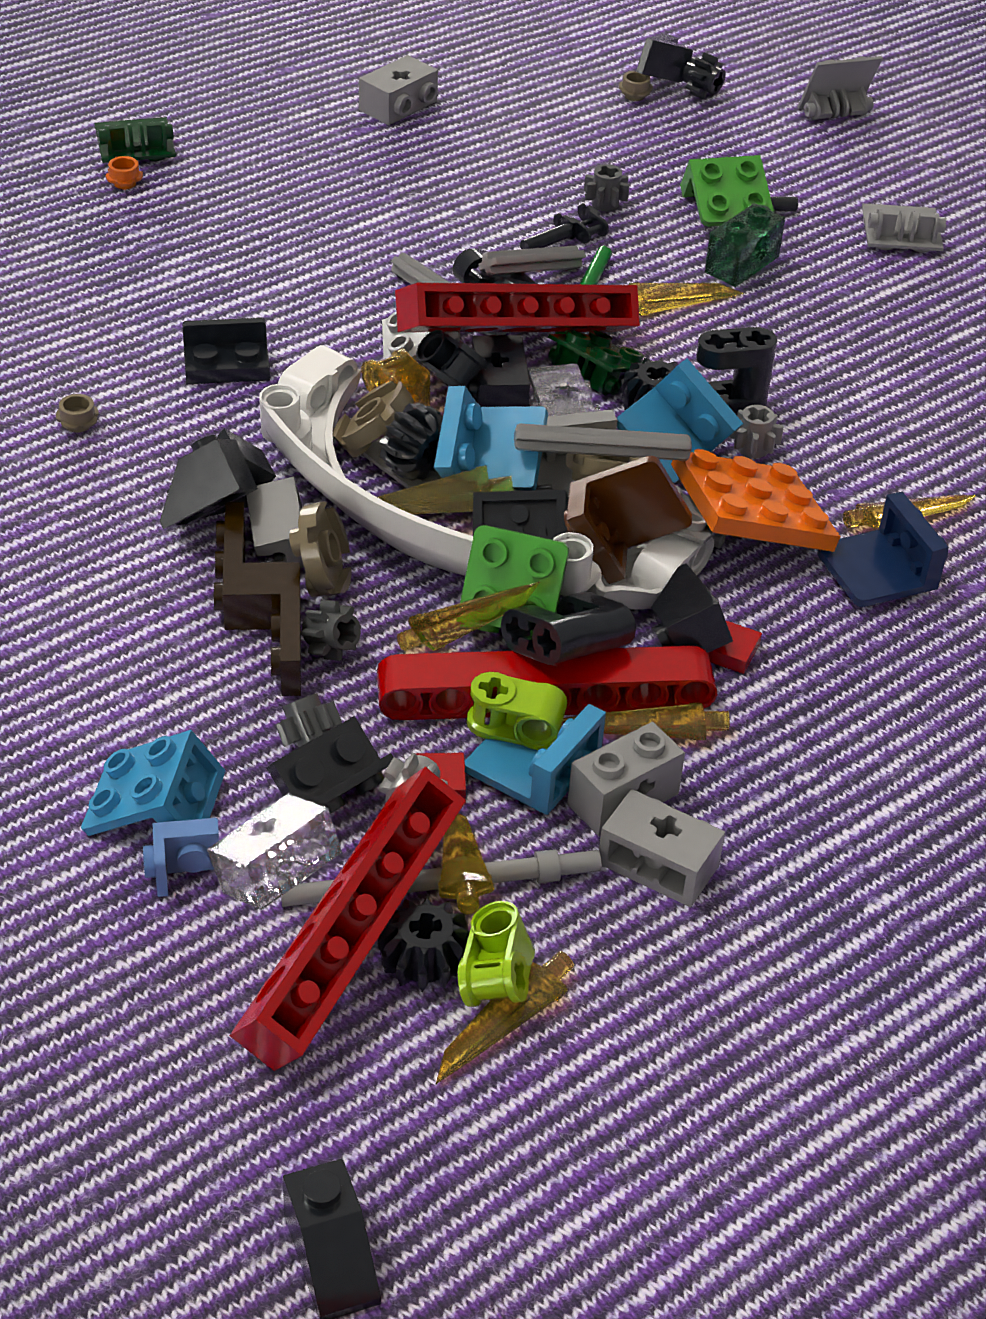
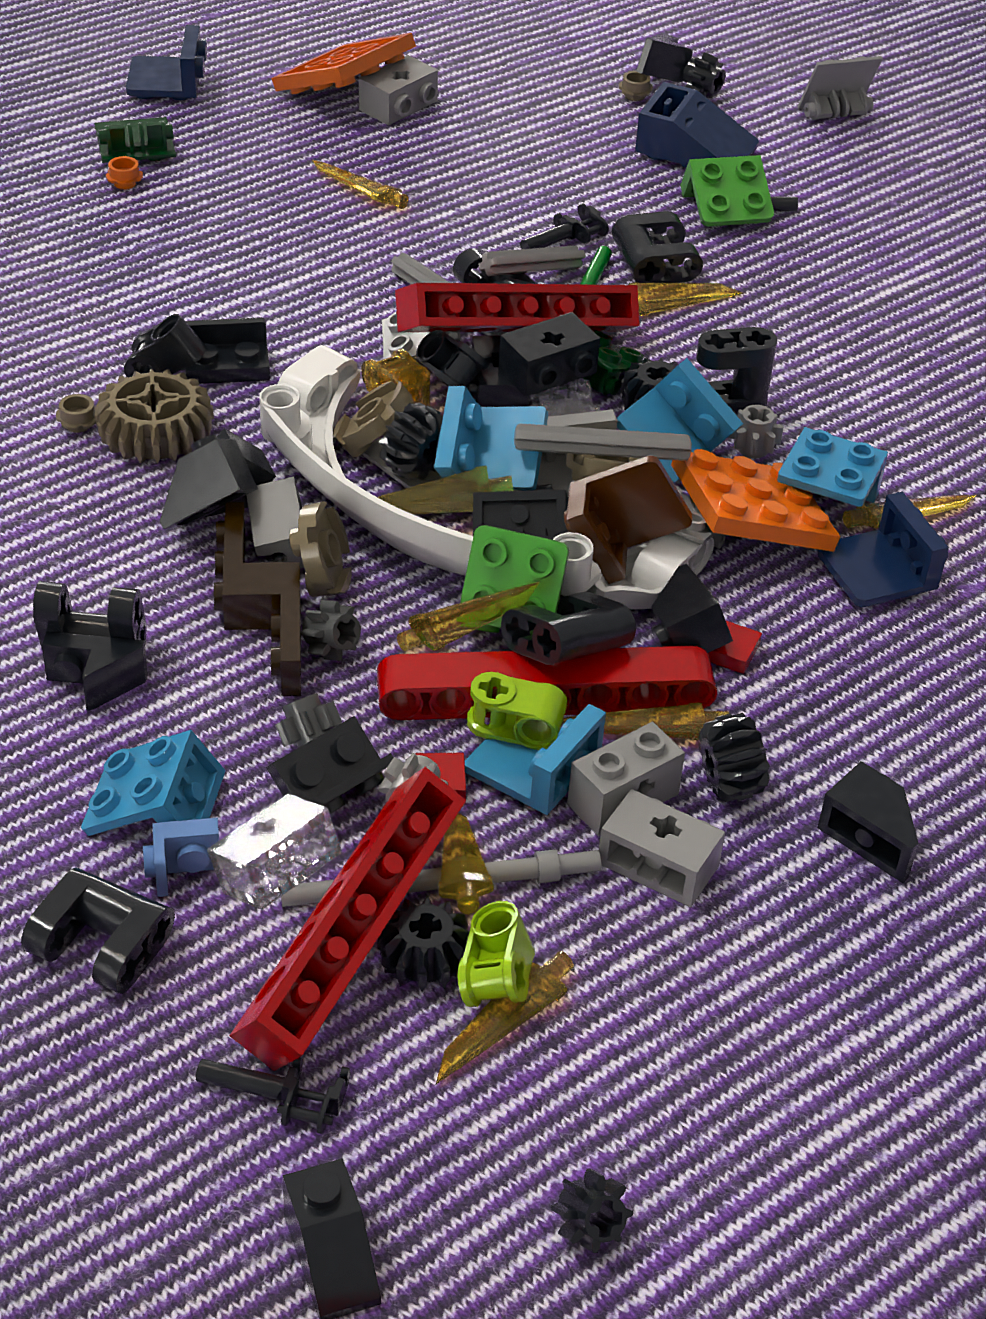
dark grey gear [584,164,630,212] -> none
clear green brick [704,203,786,287] -> none
light grey hinge [862,203,946,253] -> none
none -> black connector [21,867,175,994]
none -> black connector [33,581,147,649]
none -> black slope [42,631,148,711]
none -> dark tan gear [95,369,214,464]
none -> black piece [124,314,207,378]
none -> dark blue bracket [126,25,207,100]
none -> black piece [196,1057,350,1134]
none -> orange plate [271,33,416,95]
none -> clear yellow bar [311,159,409,209]
none -> black brick [498,312,600,397]
none -> black gear [551,1168,633,1253]
none -> black connector [612,211,703,286]
none -> dark blue slope [635,82,760,168]
none -> black gear [698,713,770,802]
none -> dark azure bracket [777,427,888,507]
none -> black slope [817,761,918,883]

